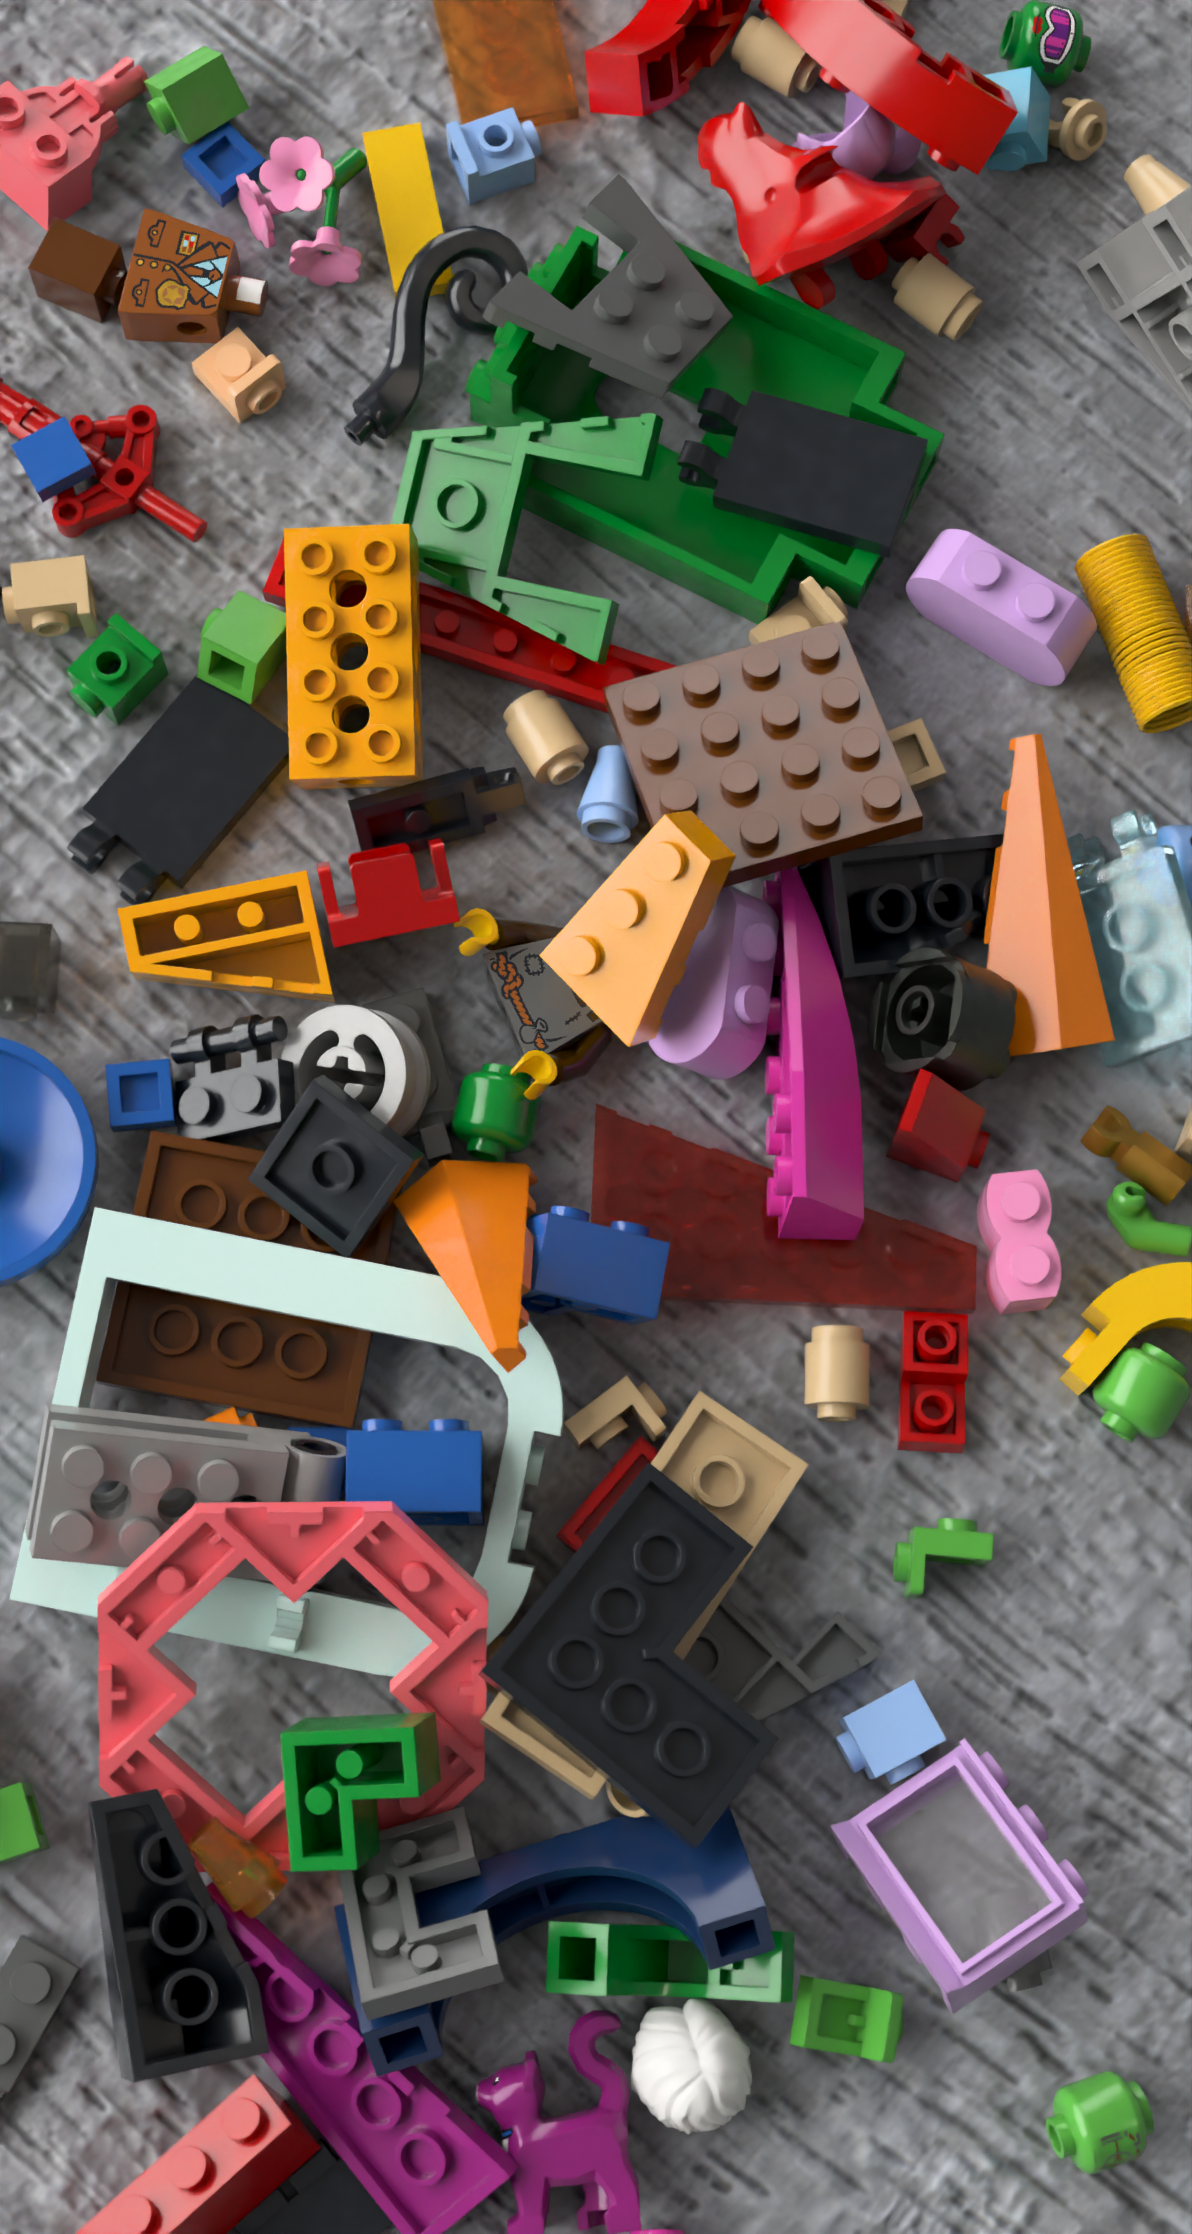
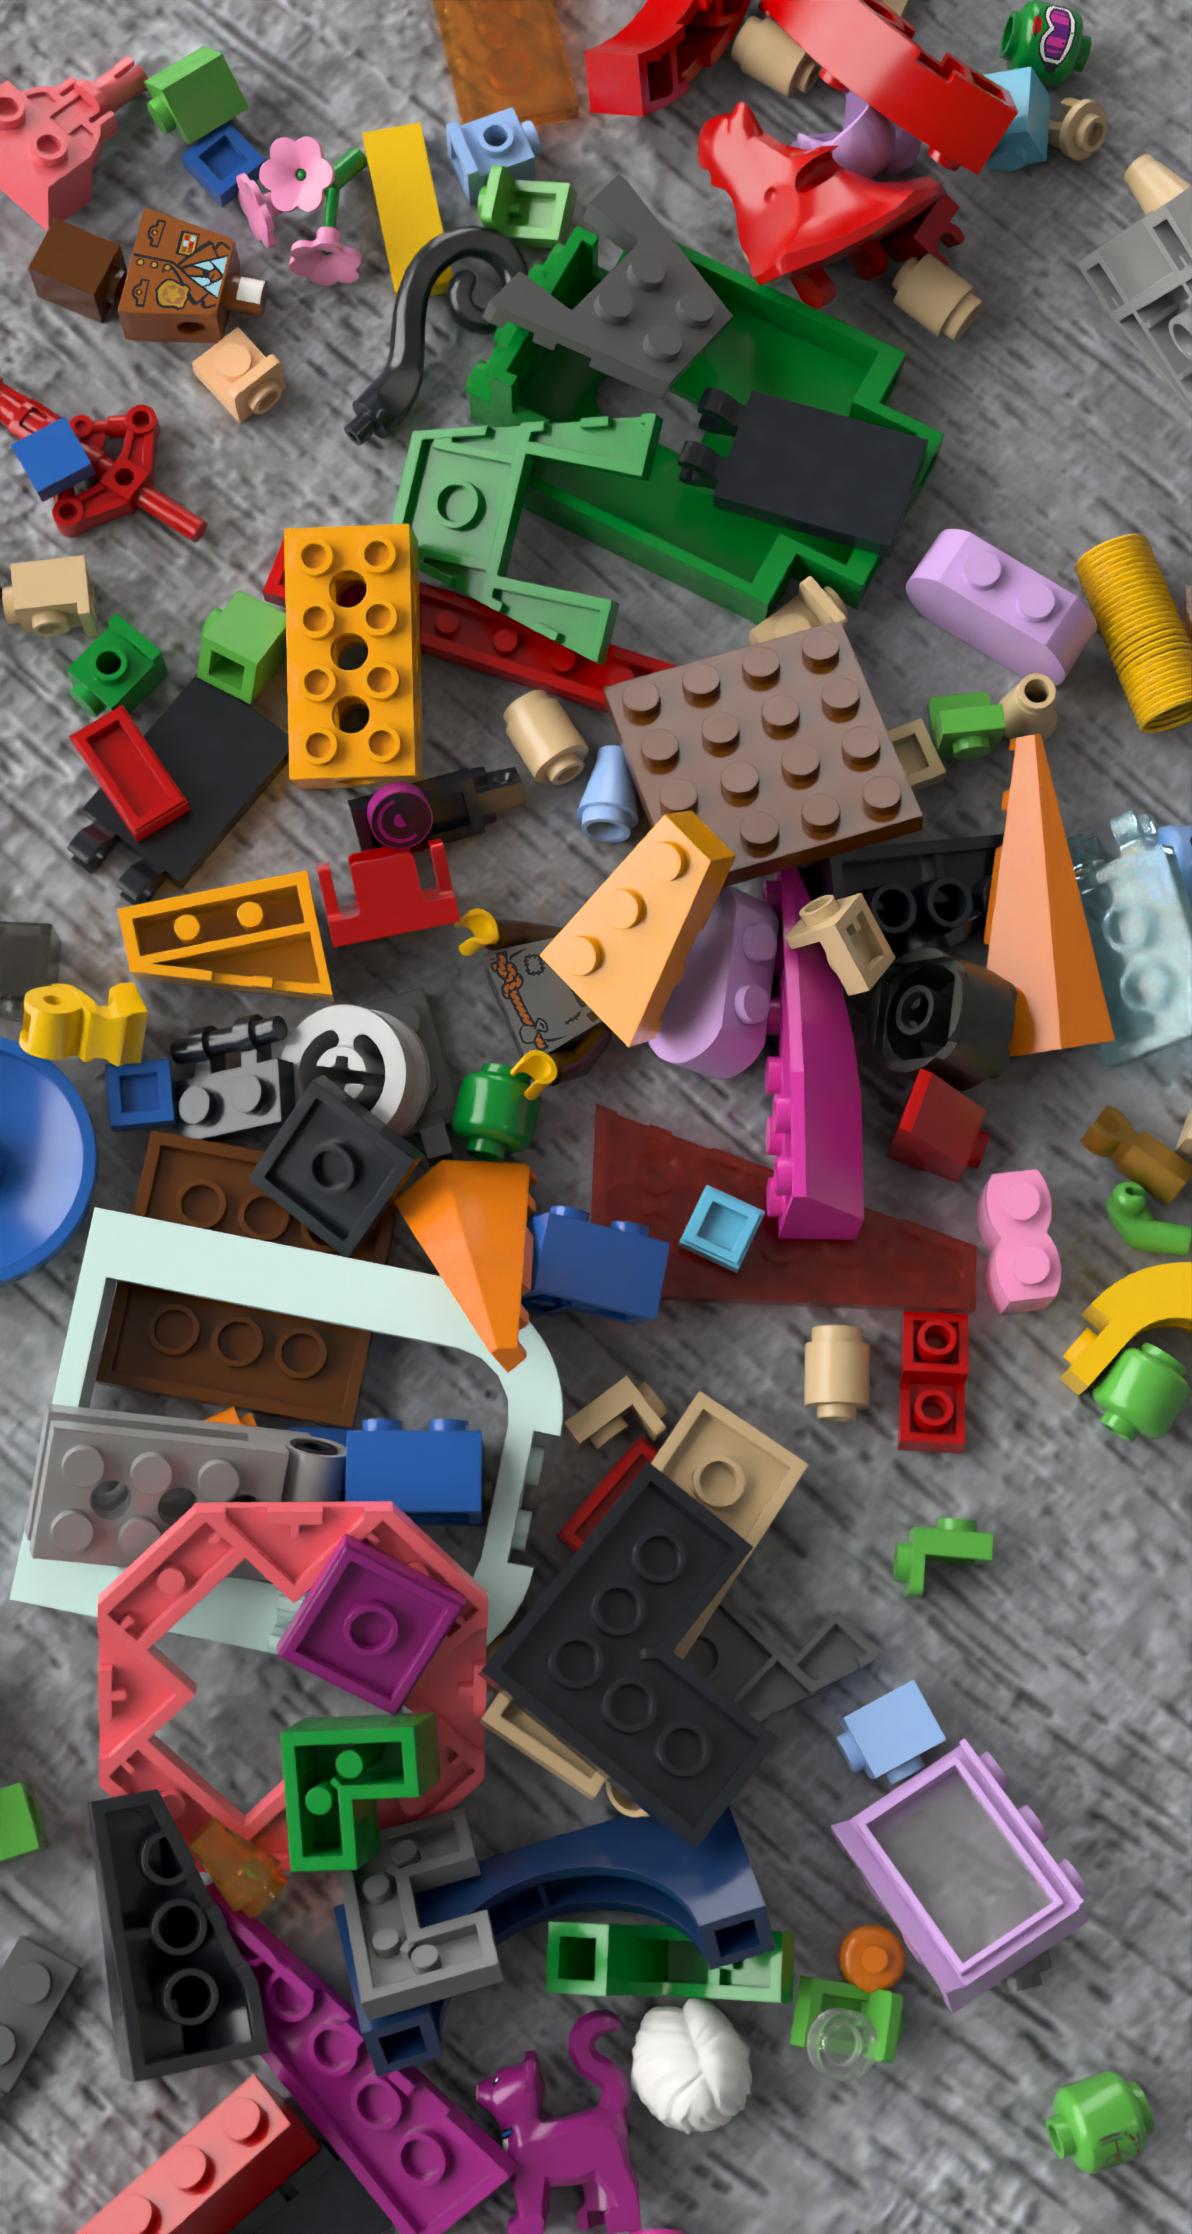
none -> yellow leg [19,982,148,1067]
none -> red tile [69,705,190,843]
none -> magenta tile [276,1533,465,1716]
none -> tile [367,782,433,849]
none -> bright green bracket [478,165,577,249]
none -> medium azure tile [679,1185,765,1273]
none -> tan bracket [785,893,895,996]
none -> clear tile [807,2008,878,2082]
none -> orange piece [836,1924,906,1993]
none -> bright green bracket [927,691,1006,760]
none -> tan cone [999,673,1058,741]

